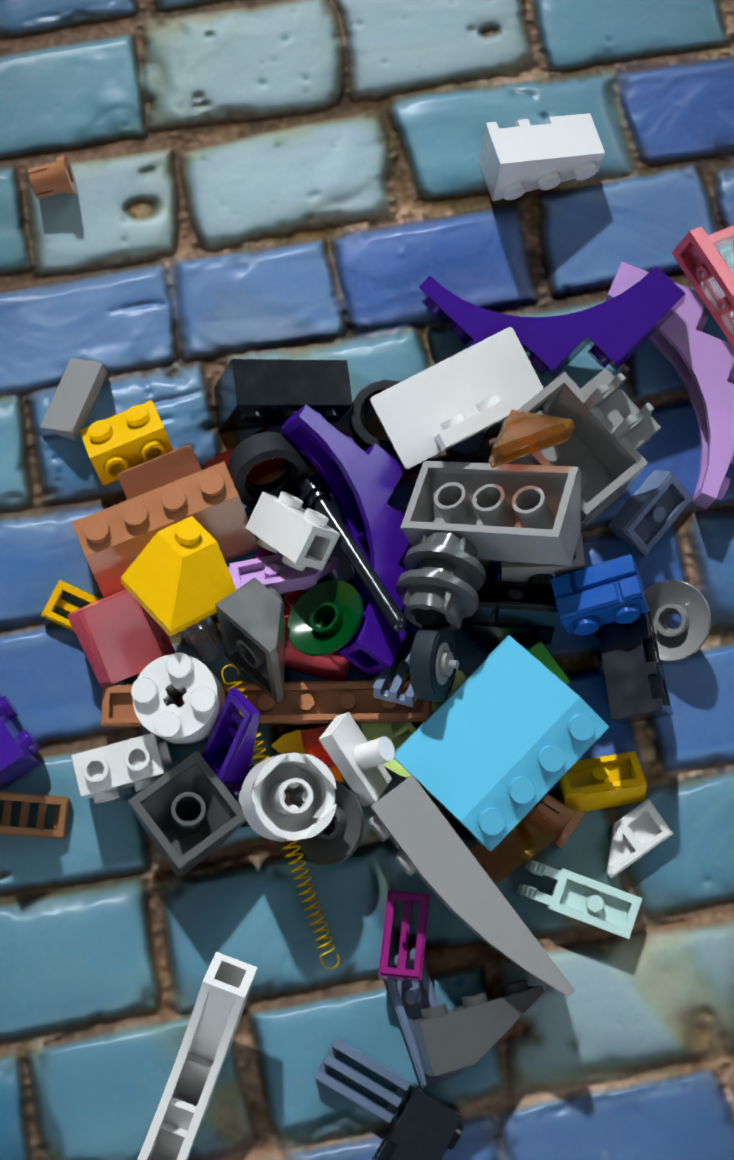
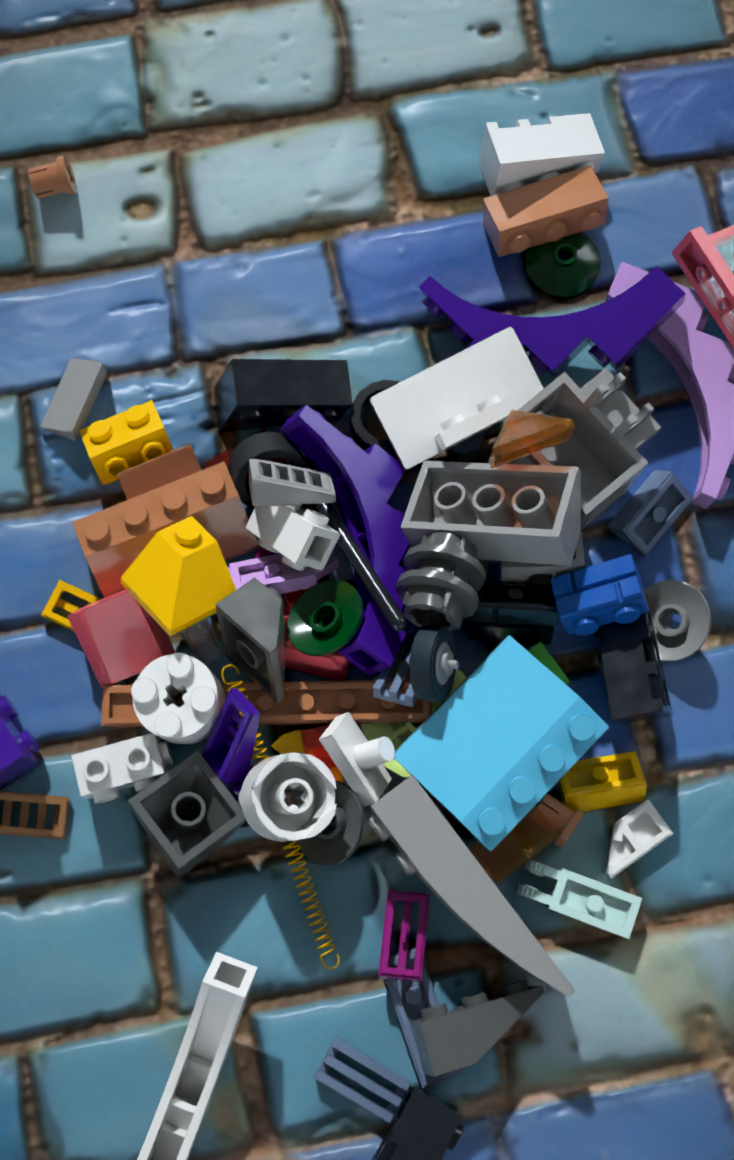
none -> light grey slope [249,459,336,507]
none -> nougat brick [483,165,609,257]
none -> dark green dish [524,232,601,299]

